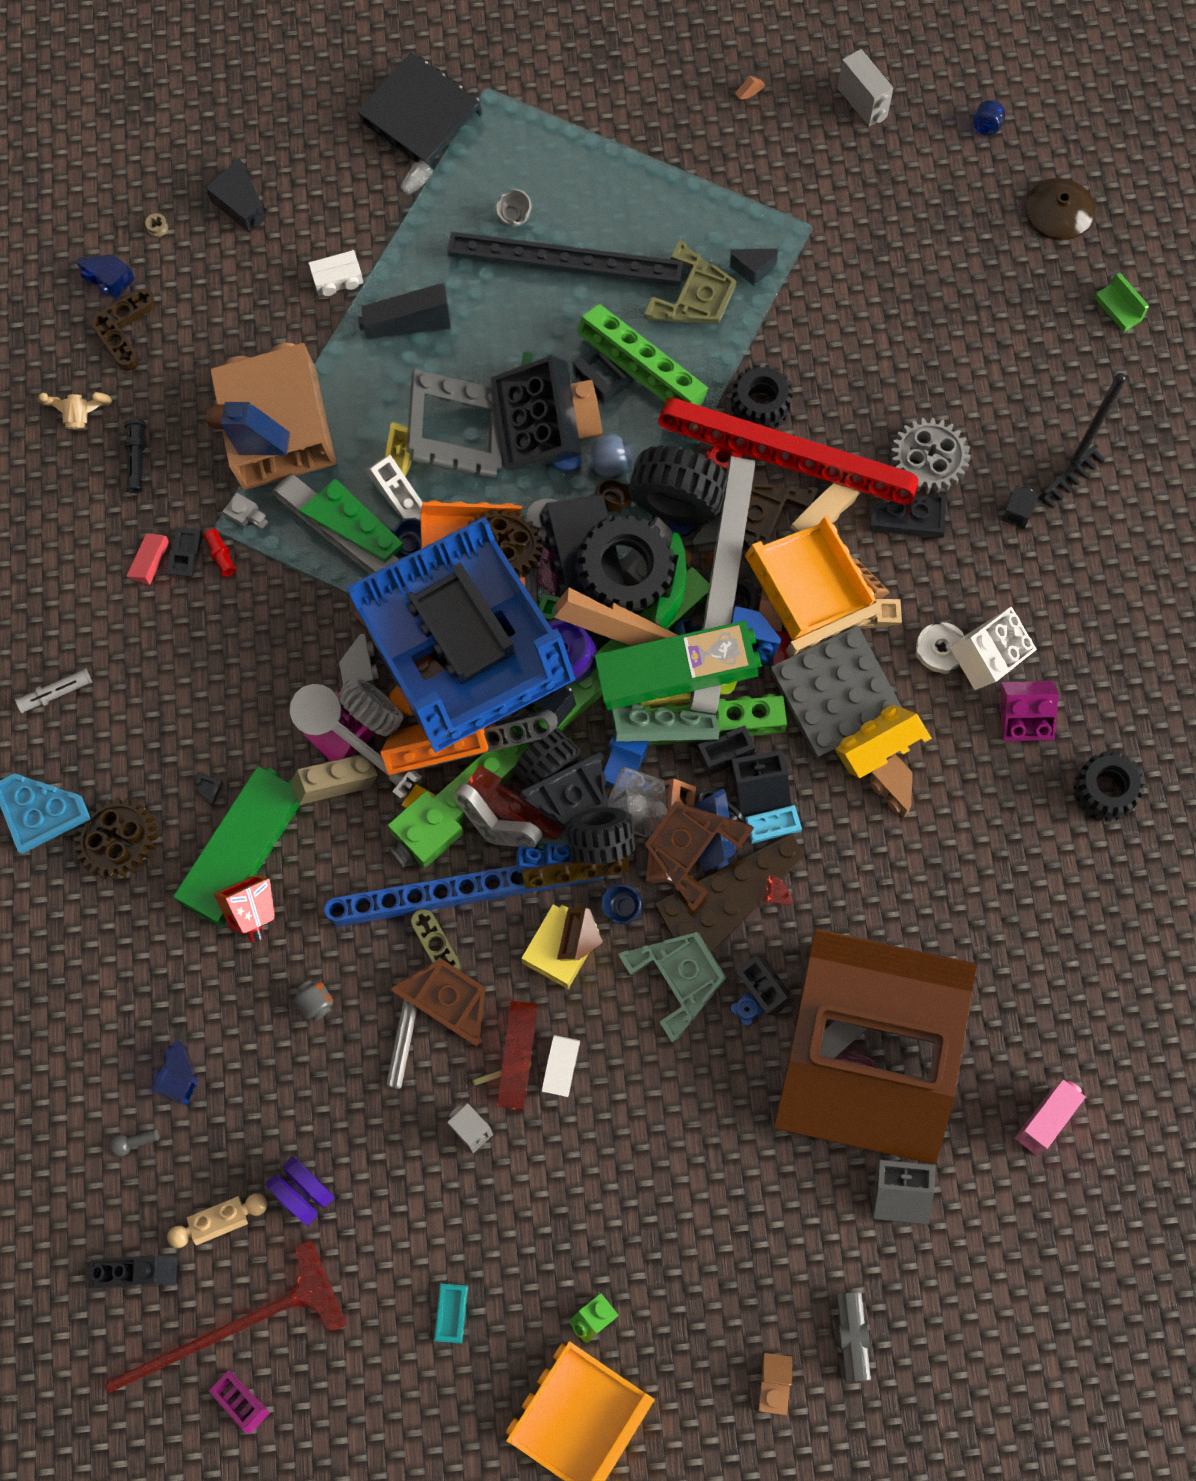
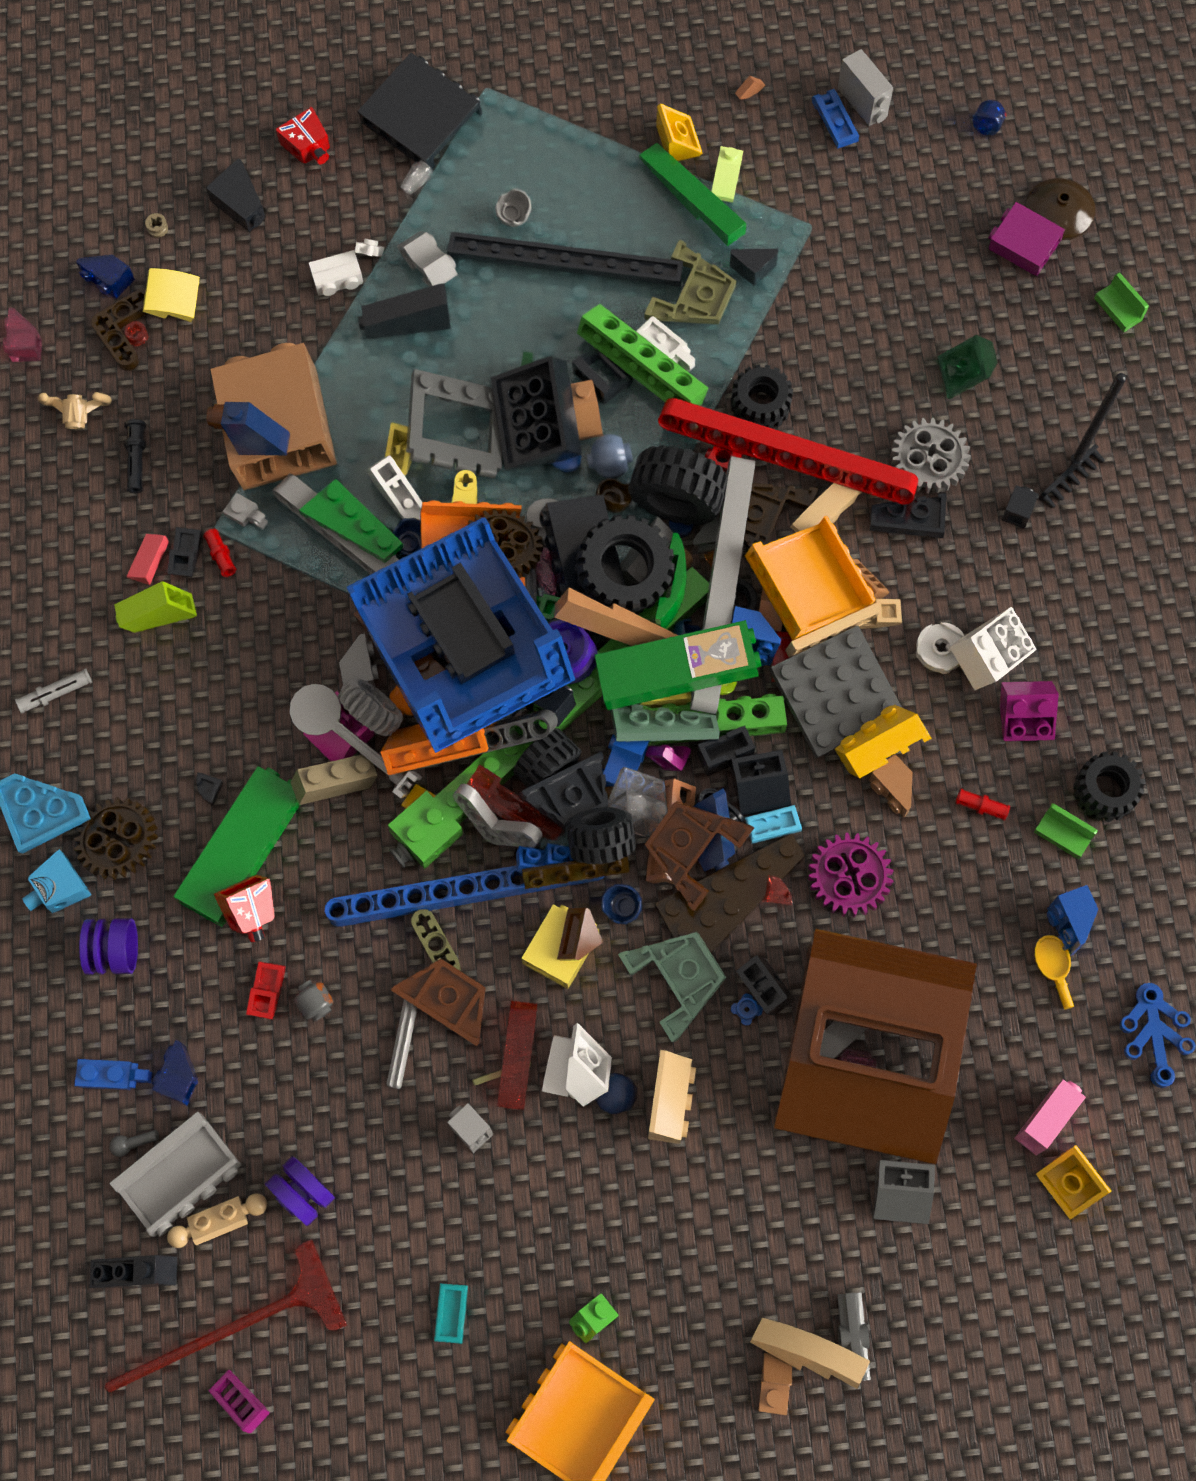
none -> clear pink slope [3,308,42,362]
none -> dark azure torso [22,849,92,913]
none -> blue hinge [74,1059,152,1090]
none -> dark purple wheel [79,918,138,975]
none -> light grey panel [110,1112,241,1237]
none -> lime slope [114,581,197,633]
none -> clear red bush [125,321,148,346]
none -> light yellow slope [142,268,200,322]
none -> red slope [246,961,286,1019]
none -> red torso [276,107,330,164]
none -> white plate [355,239,385,256]
none -> light grey brick [397,231,458,287]
none -> light yellow piece [452,470,478,504]
none -> white slope [566,1023,612,1106]
none -> dark blue hair [595,1073,637,1114]
none -> white hinge [636,316,695,372]
none -> green slope [639,143,746,246]
none -> magenta bracket [645,745,691,771]
none -> tan slope [648,1050,696,1144]
none -> yellow slope [656,104,703,161]
none -> yellowish green slope [711,146,743,203]
none -> tan slope [750,1318,870,1389]
none -> magenta gear [808,832,893,917]
none -> blue plate [812,89,859,149]
none -> clear green slope [938,335,998,399]
none -> red pin [955,788,1010,821]
none -> magenta brick [988,202,1065,276]
none -> bright green panel [1034,803,1098,860]
none -> yellow piece [1035,935,1074,1010]
none -> yellow slope [1036,1145,1111,1220]
none -> blue slope [1047,885,1098,956]
none -> blue plant [1119,983,1196,1088]

